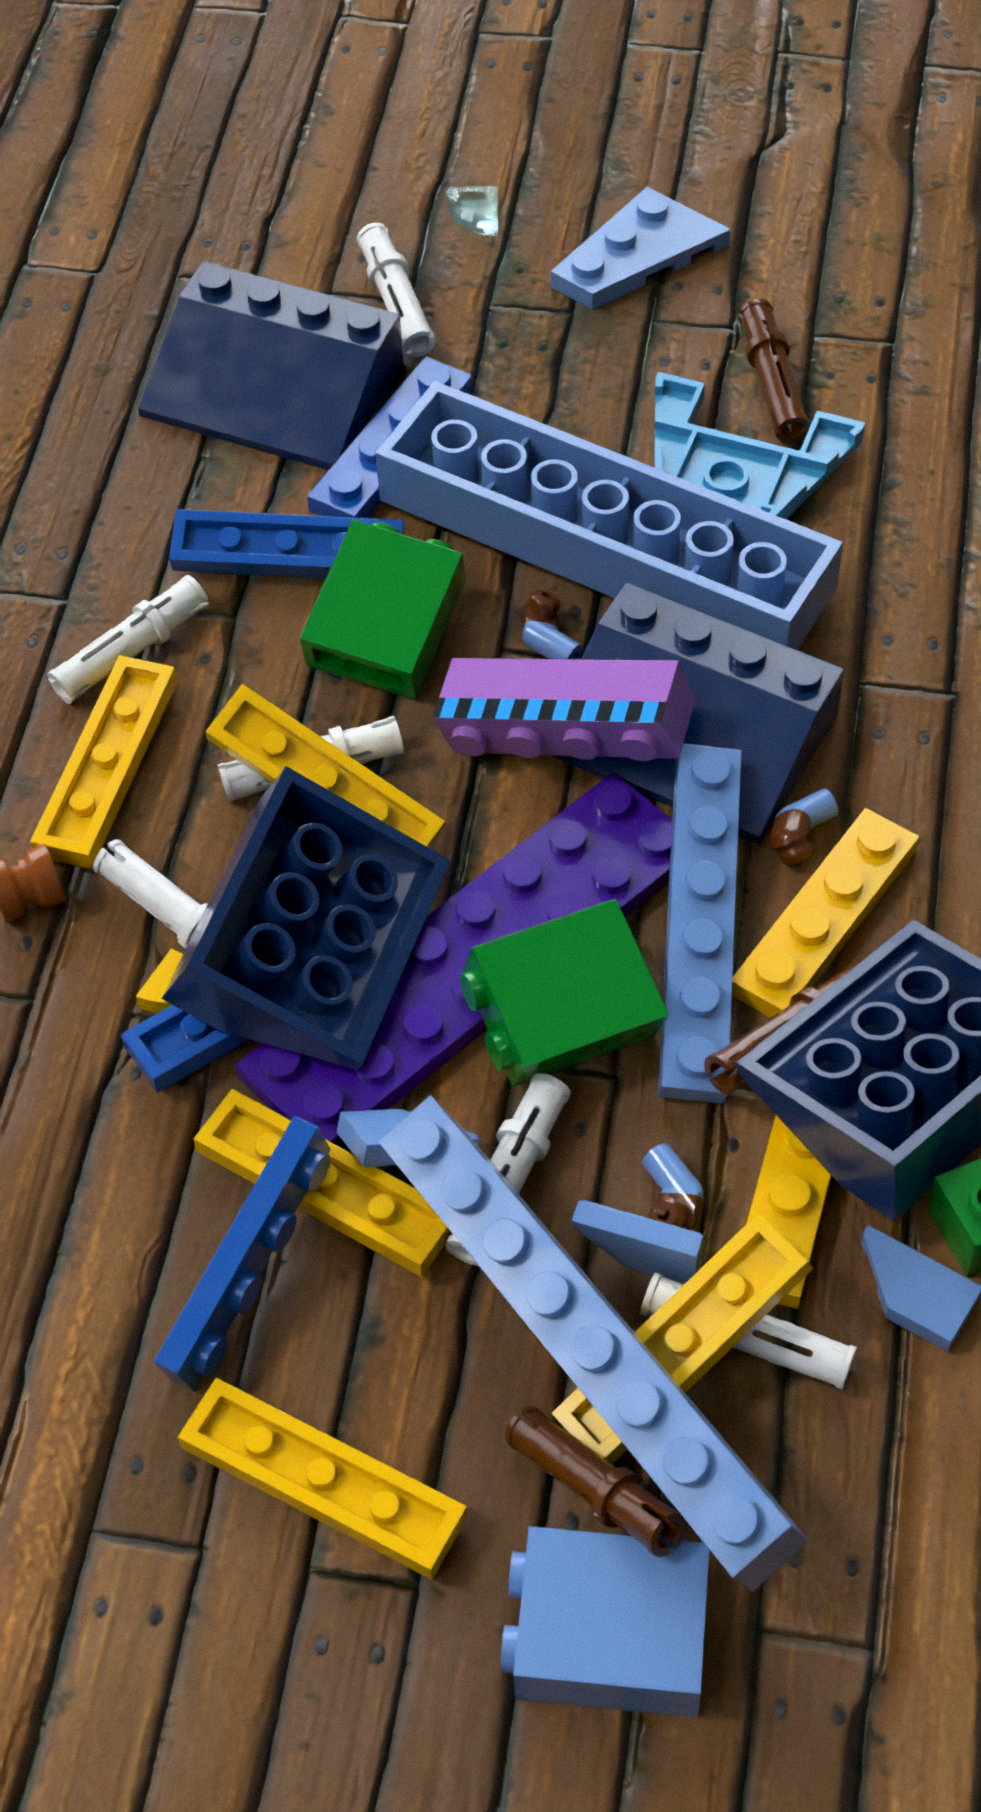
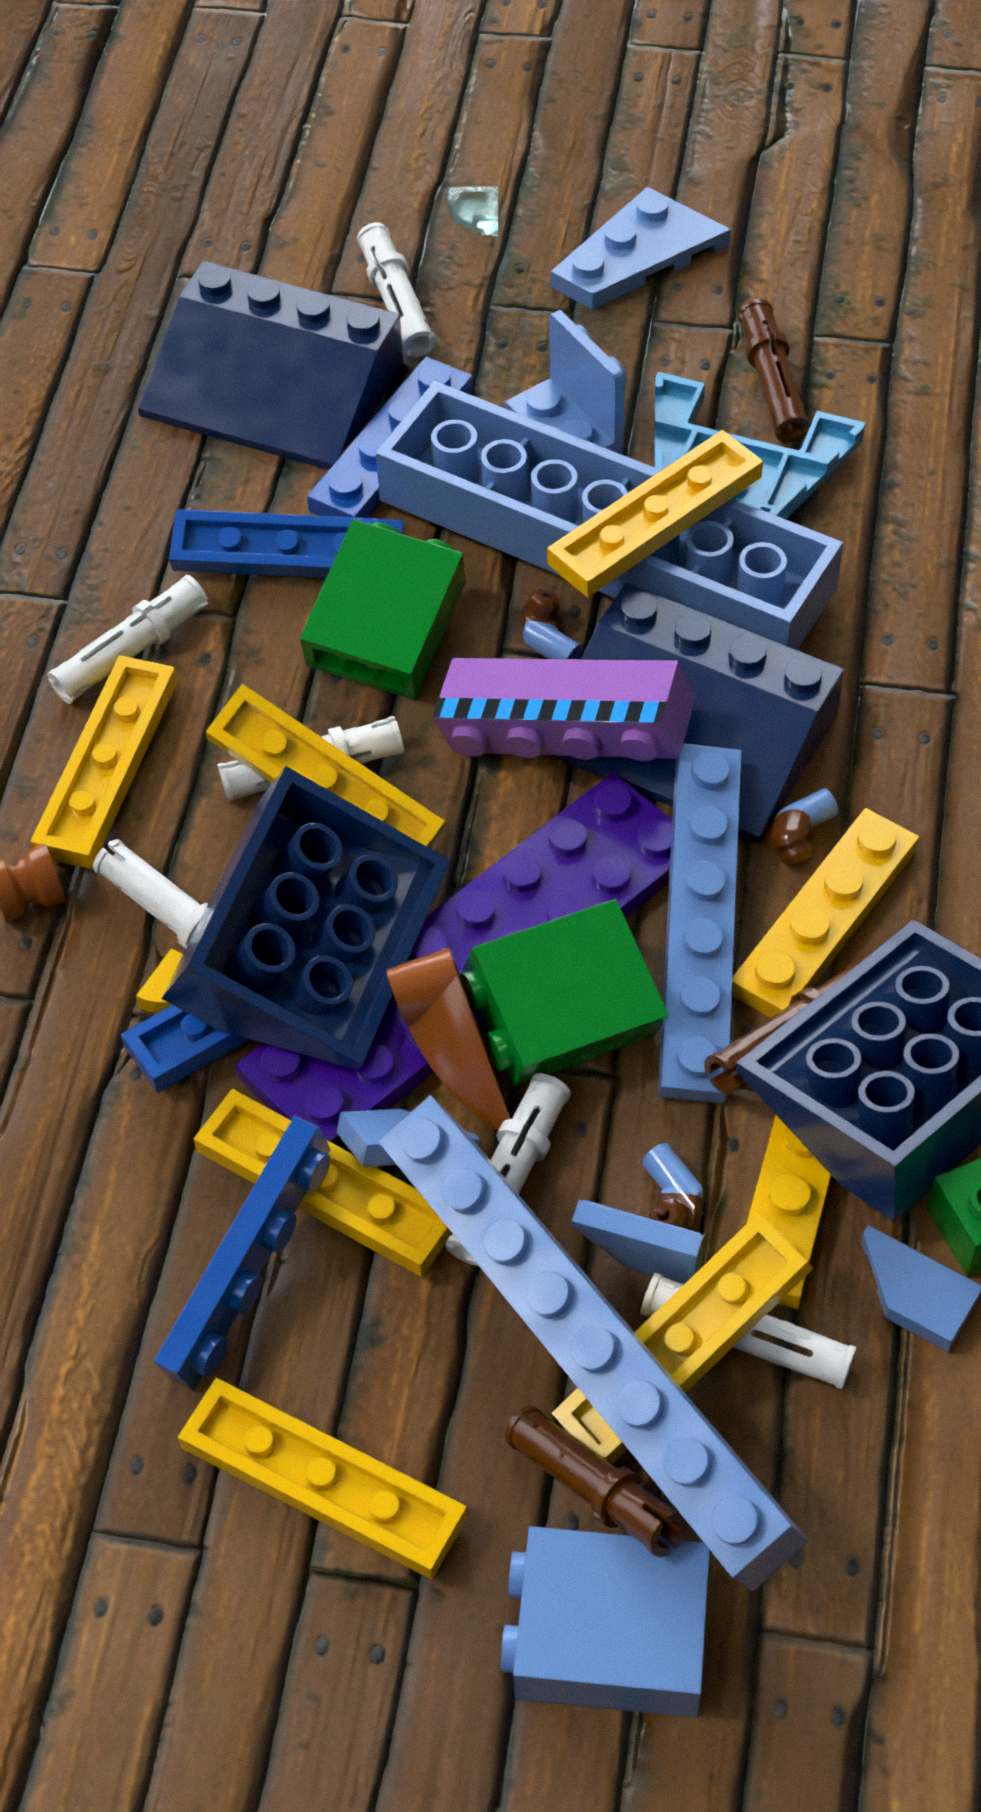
none -> dark orange piece [387,947,511,1131]
none -> medium blue bracket [505,310,627,454]
none -> yellow plate [547,430,763,598]

